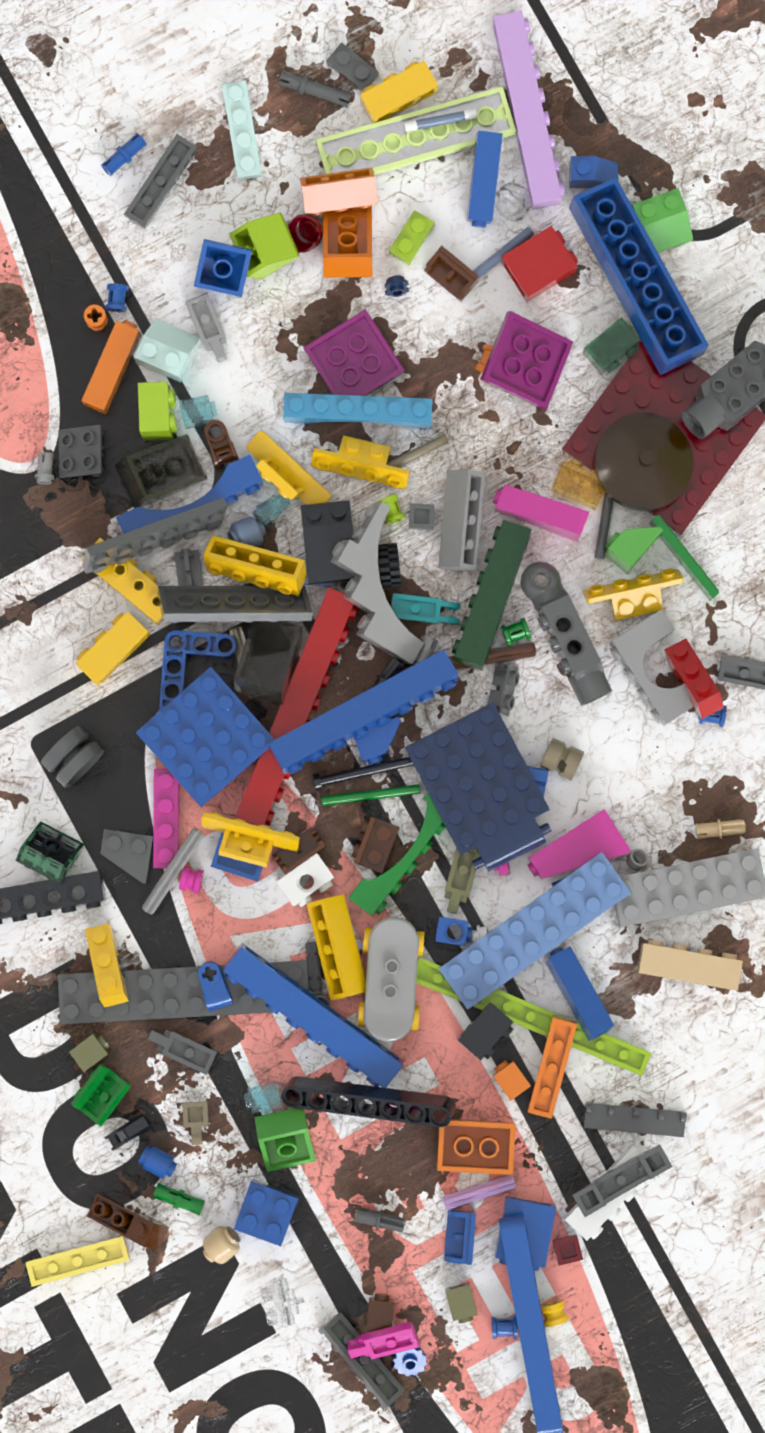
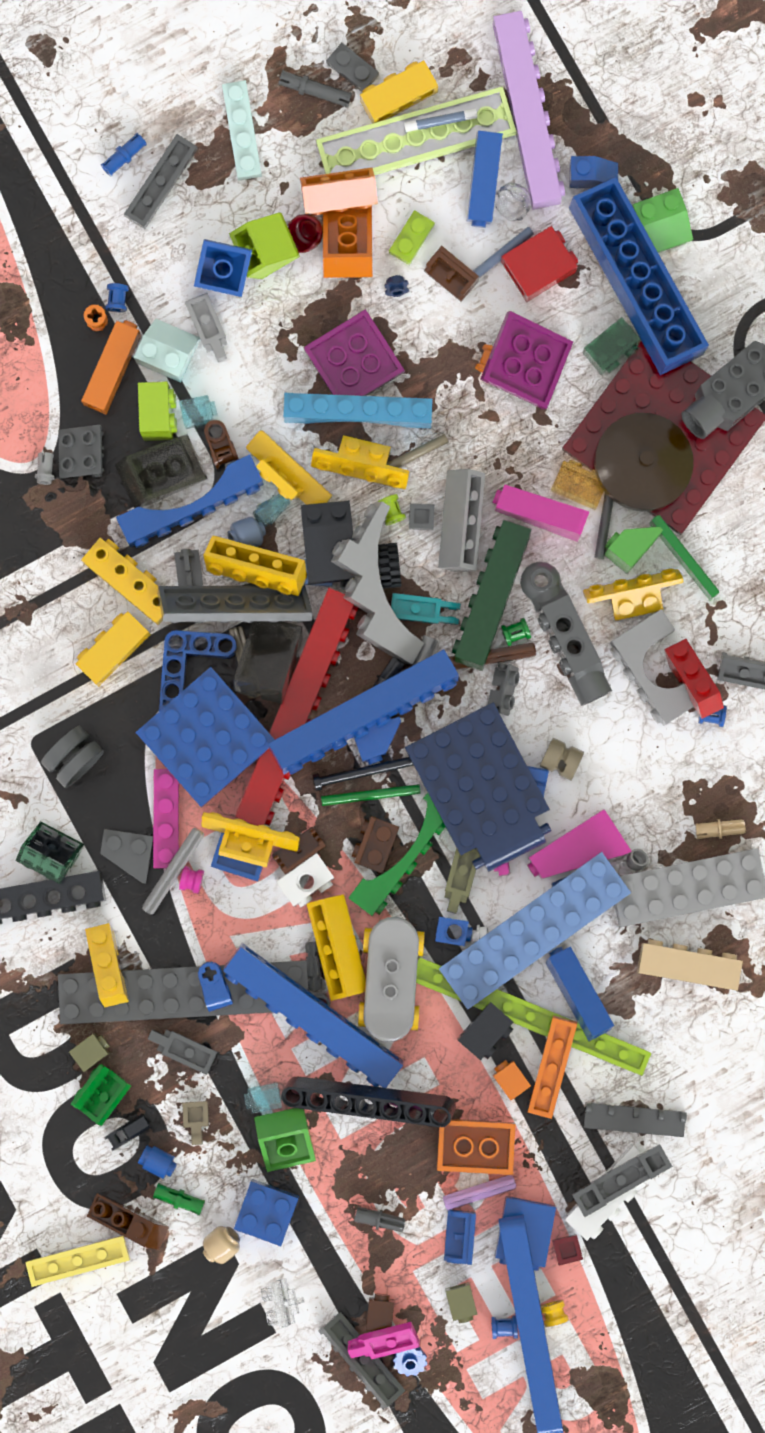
dark grey plate [82,497,228,574] -> none

